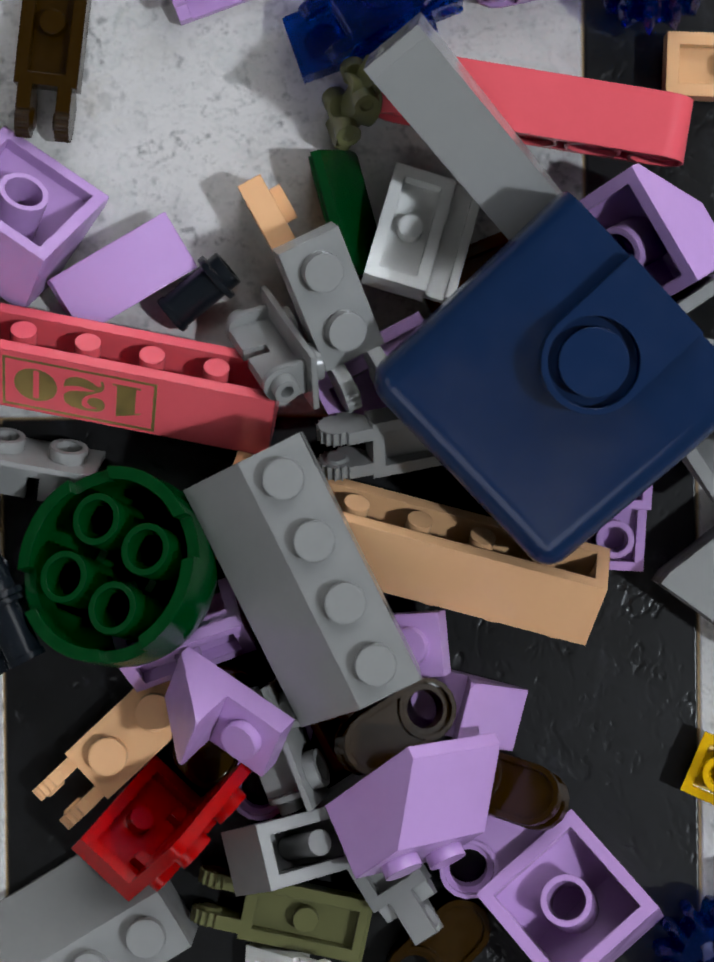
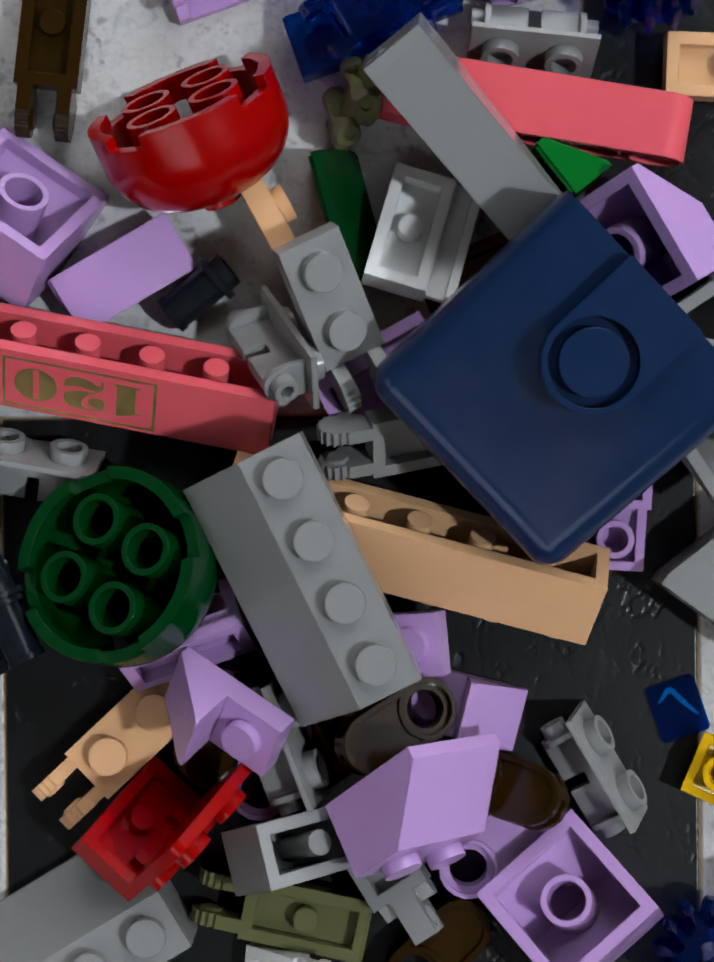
none -> red cylinder [87,52,289,214]
none -> light grey hinge [466,2,601,78]
none -> green slope [531,137,612,197]
none -> light grey hinge [540,700,648,838]
none -> clear blue sticker [646,674,710,743]

